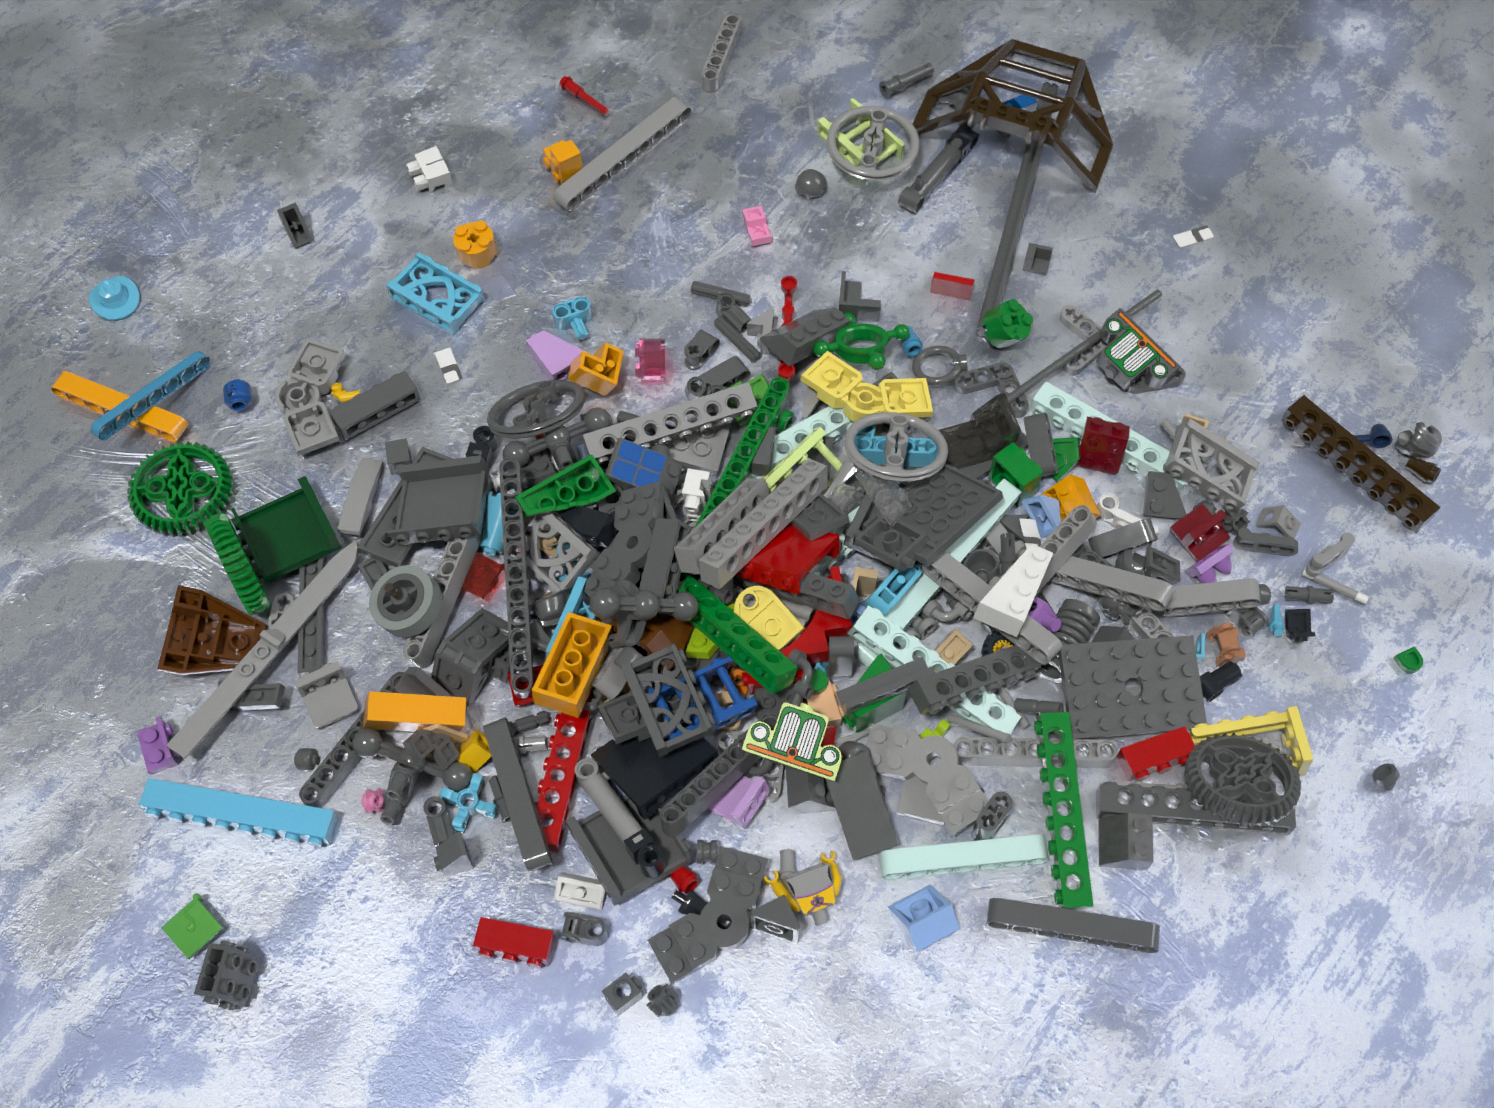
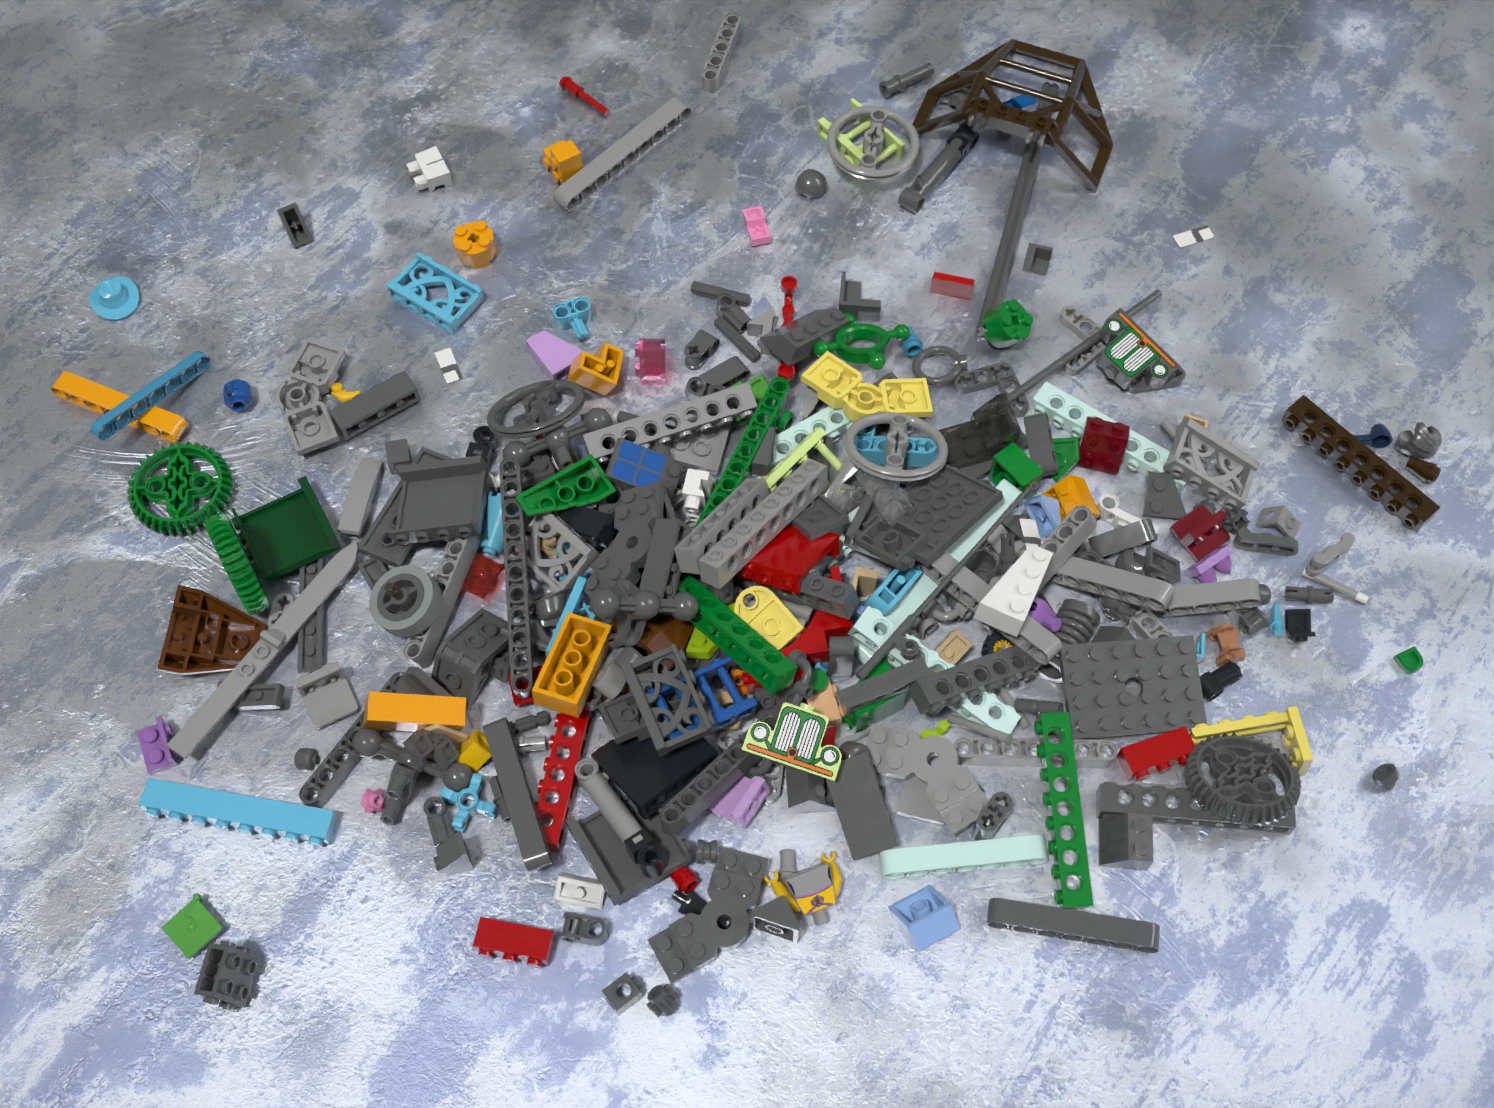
none -> dark grey piece [856,482,1039,681]

